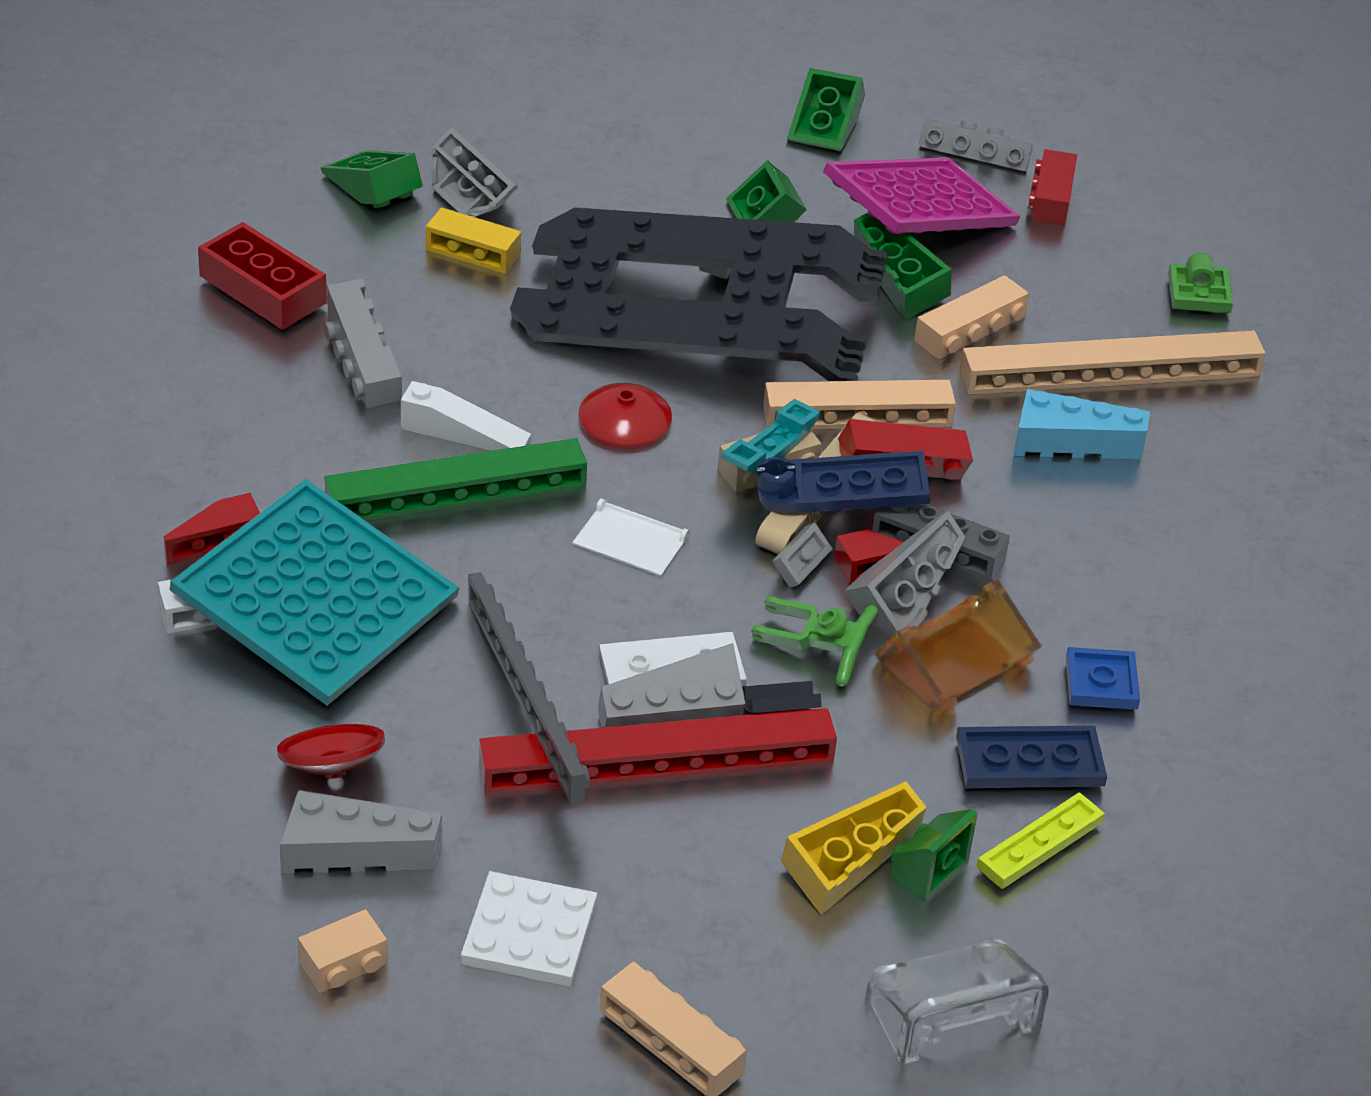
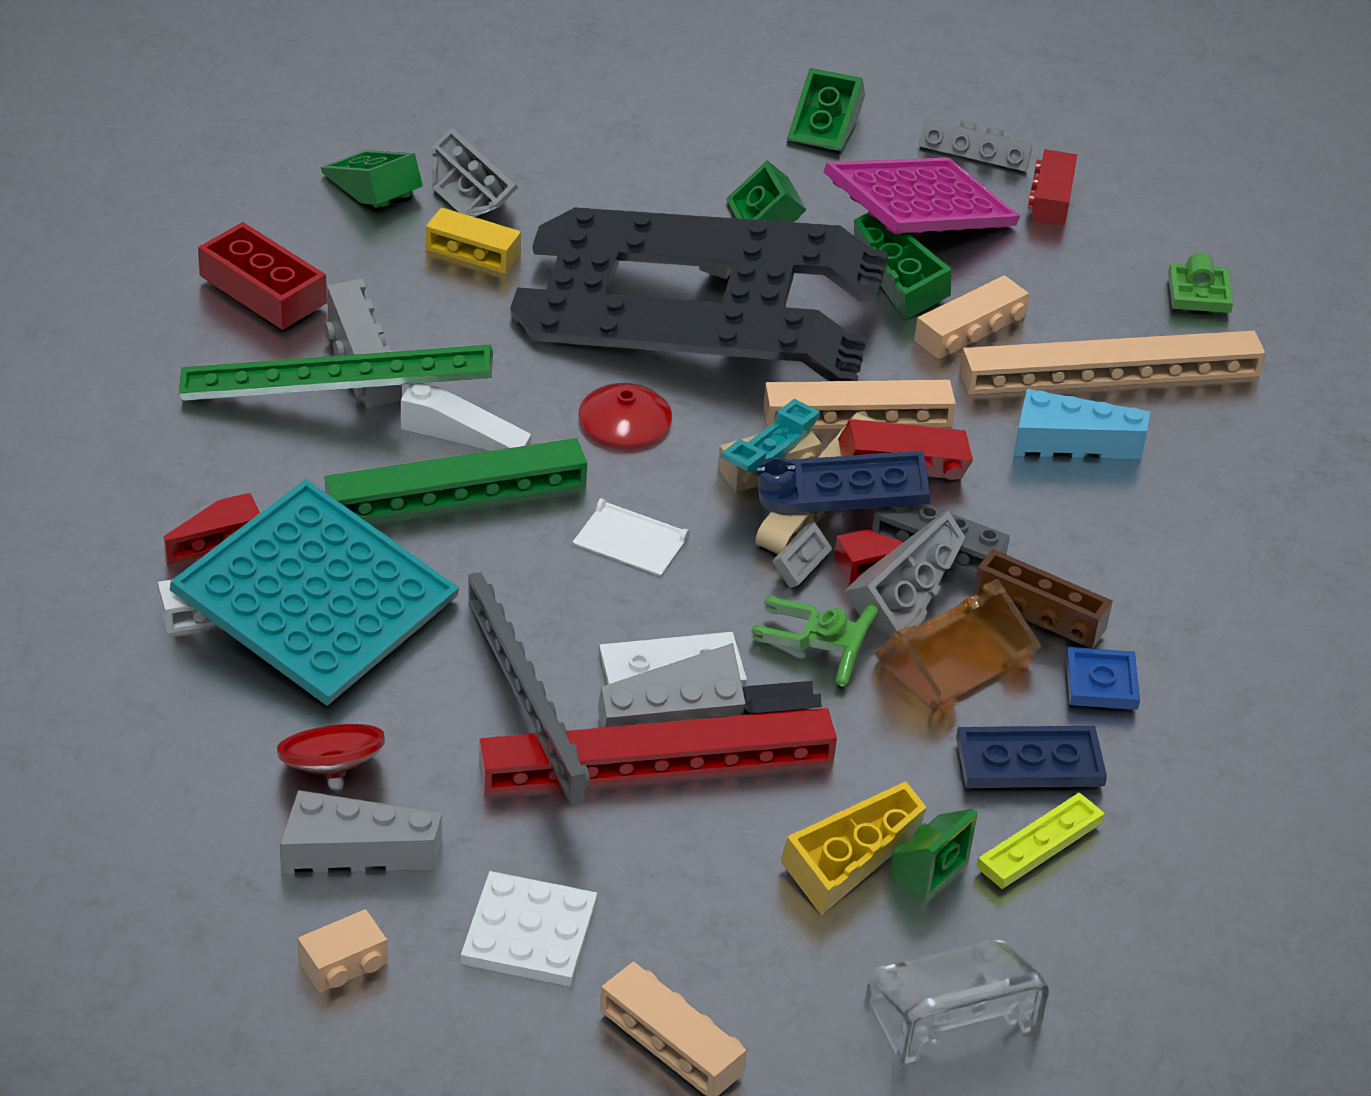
none -> green plate [179,345,493,401]
none -> reddish brown brick [973,549,1113,649]

